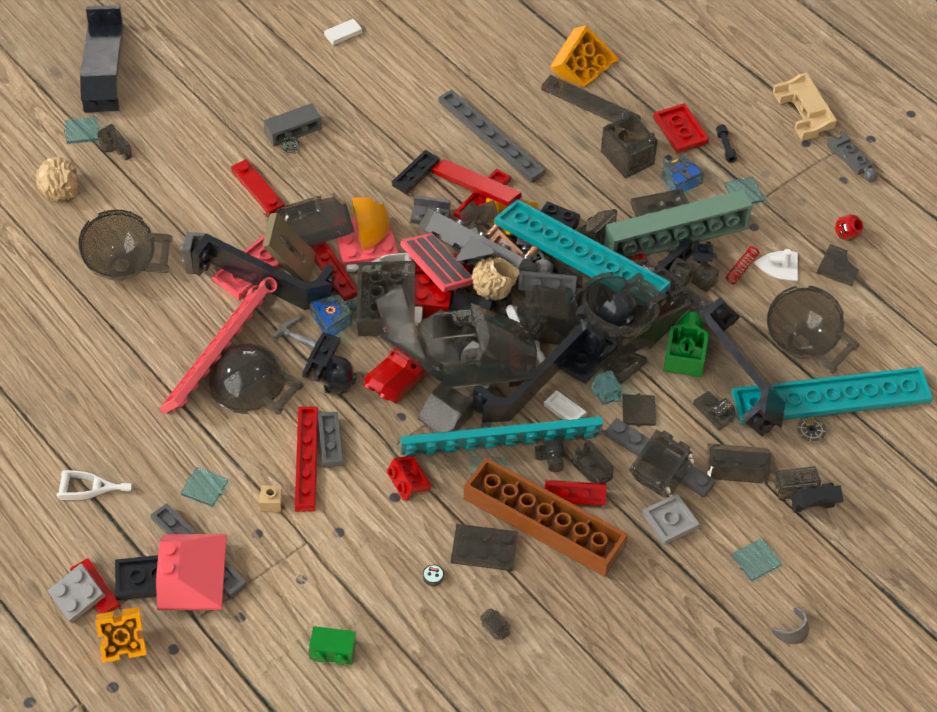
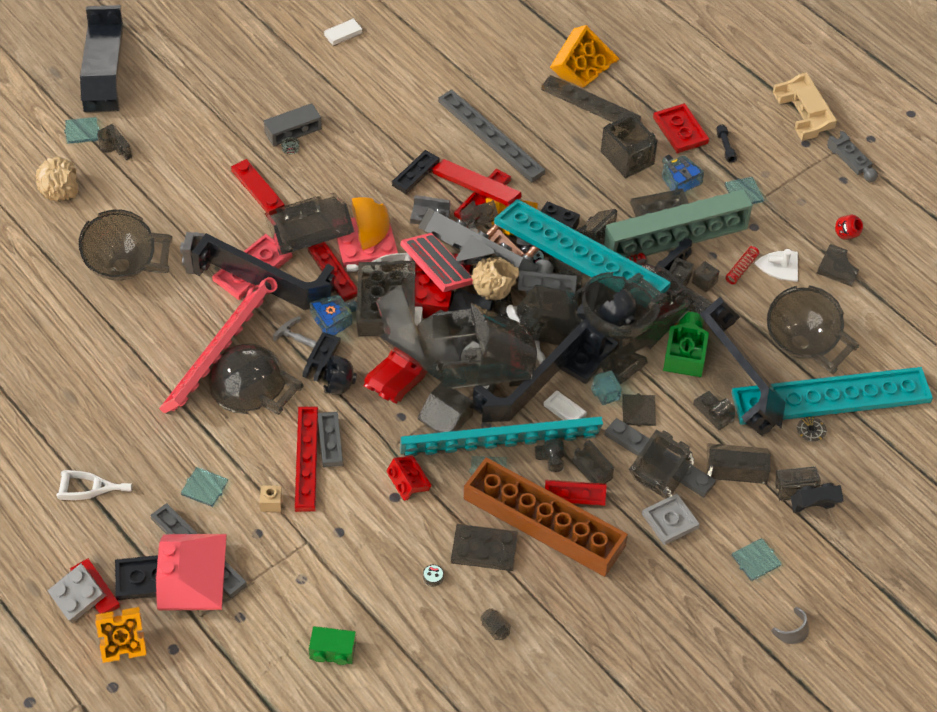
dark tan piece [263,213,316,282] -> none
black hinge [693,240,713,264] -> none

